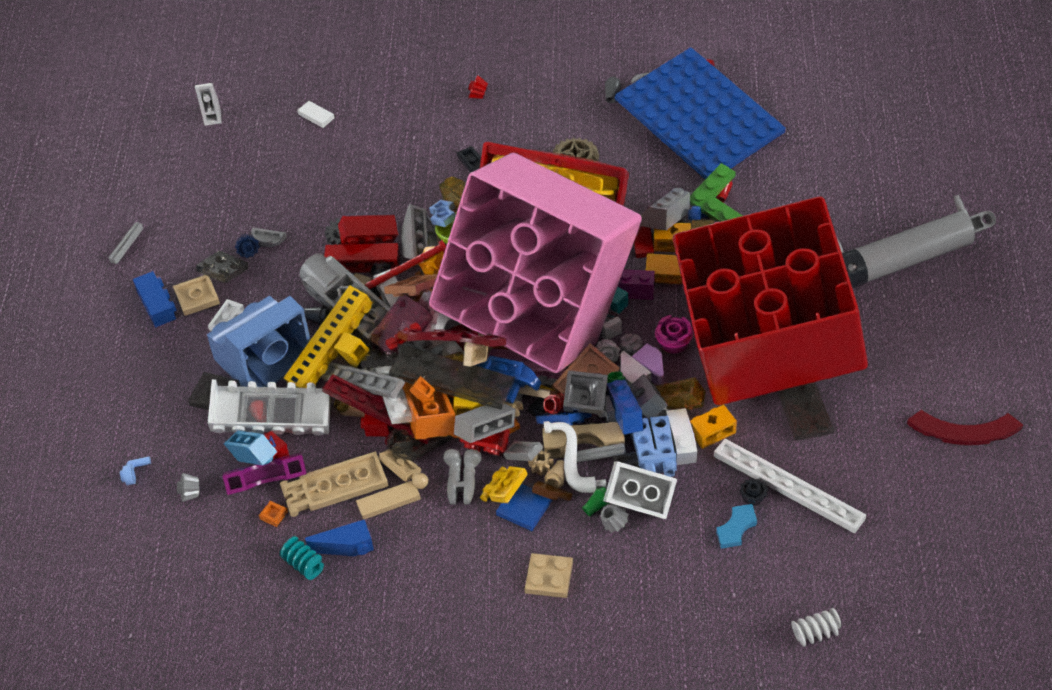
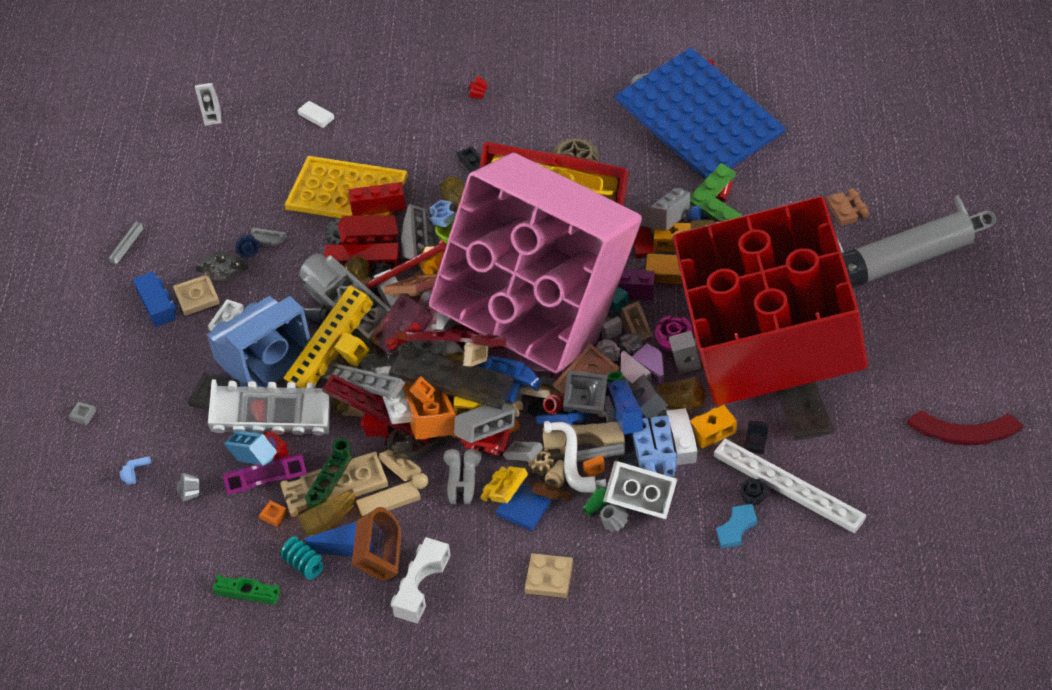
dark grey cone [605,77,622,103] -> none
white piece [791,608,841,647] -> none
none -> light grey tile [69,402,96,425]
none -> green piece [213,574,280,605]
none -> yellow plate [285,156,408,218]
none -> clear yellow slope [297,489,356,537]
none -> dark green beam [305,438,353,511]
none -> clear yellow piece [344,256,369,280]
none -> red slope [348,182,406,216]
none -> dark orange window [352,507,401,582]
none -> white arch [391,537,451,624]
none -> orange tile [583,455,605,477]
none -> tan slope [621,301,653,341]
none -> light grey brick [669,331,701,375]
none -> black bracket [744,420,769,454]
none -> nougat plate [826,188,870,226]

